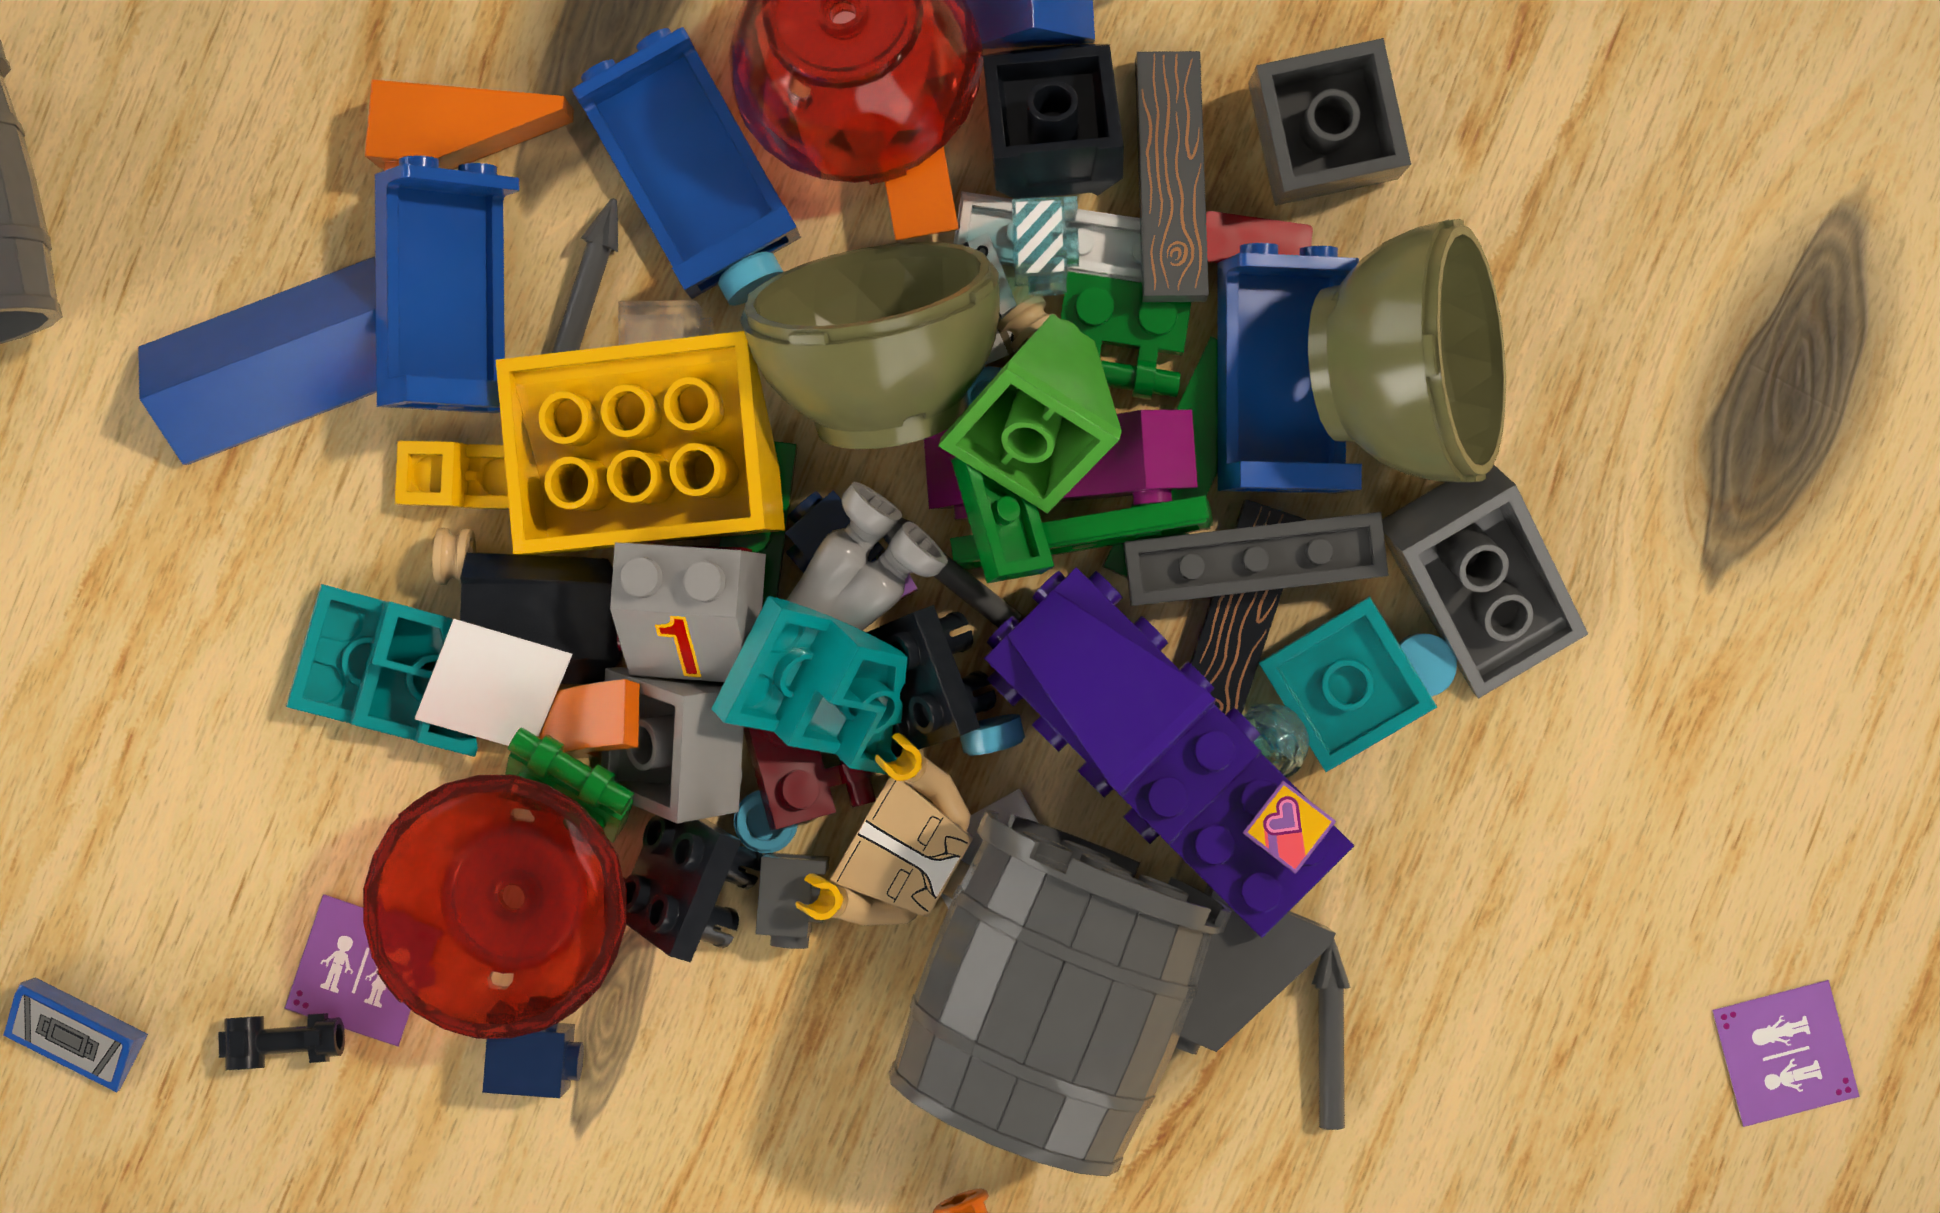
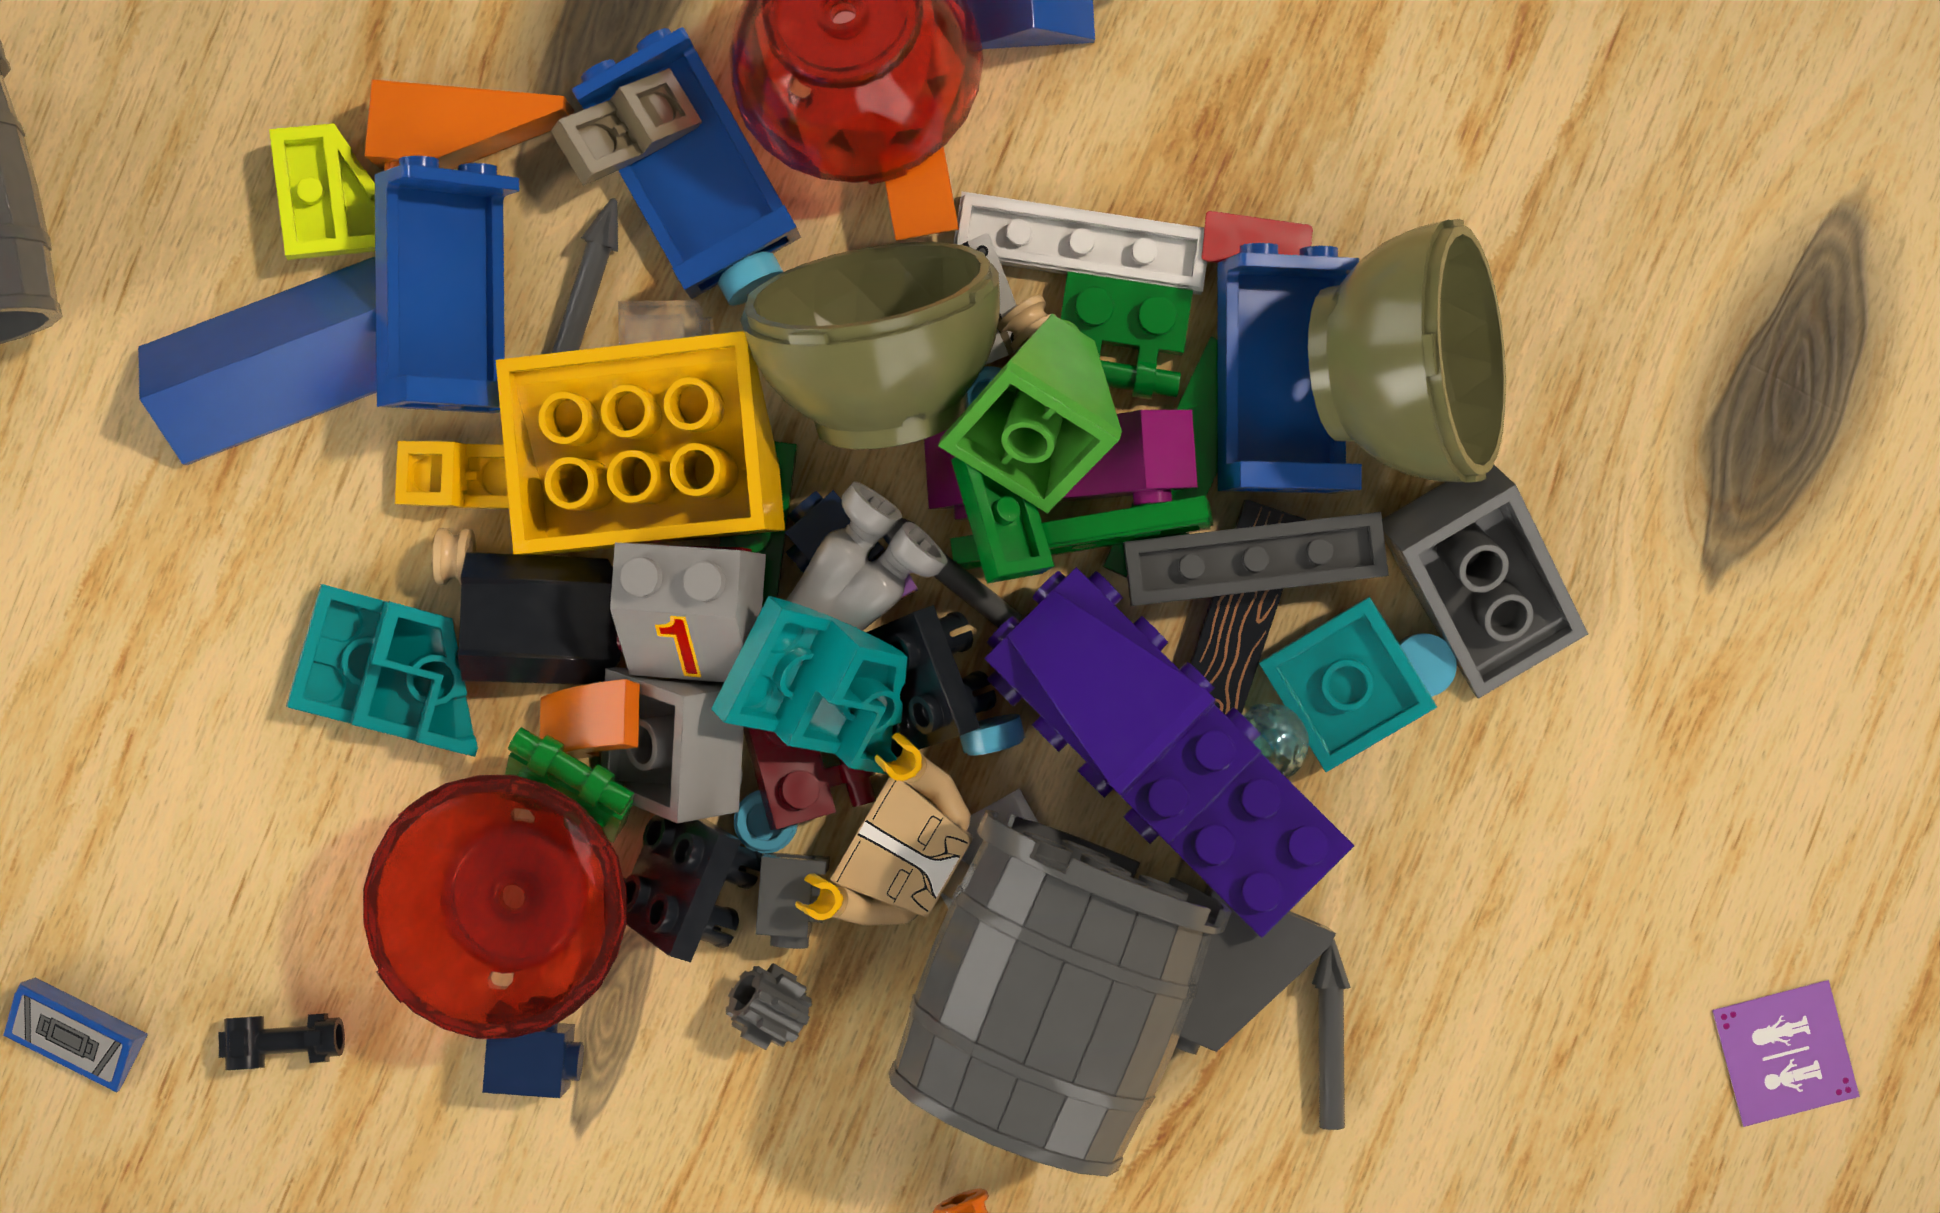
medium lavender sticker [285,894,437,1047] -> none
white sticker [415,619,573,746] -> none
black slope [983,44,1124,202] -> none
clear light blue brick [1011,196,1079,296] -> none
dark grey tile [1135,51,1209,302] -> none
tile [1243,781,1336,874] -> none
dark grey brick [1248,38,1411,206] -> none
none -> neon yellow wing [269,123,375,260]
none -> dark tan slope [551,68,702,186]
none -> dark grey gear [726,963,812,1050]

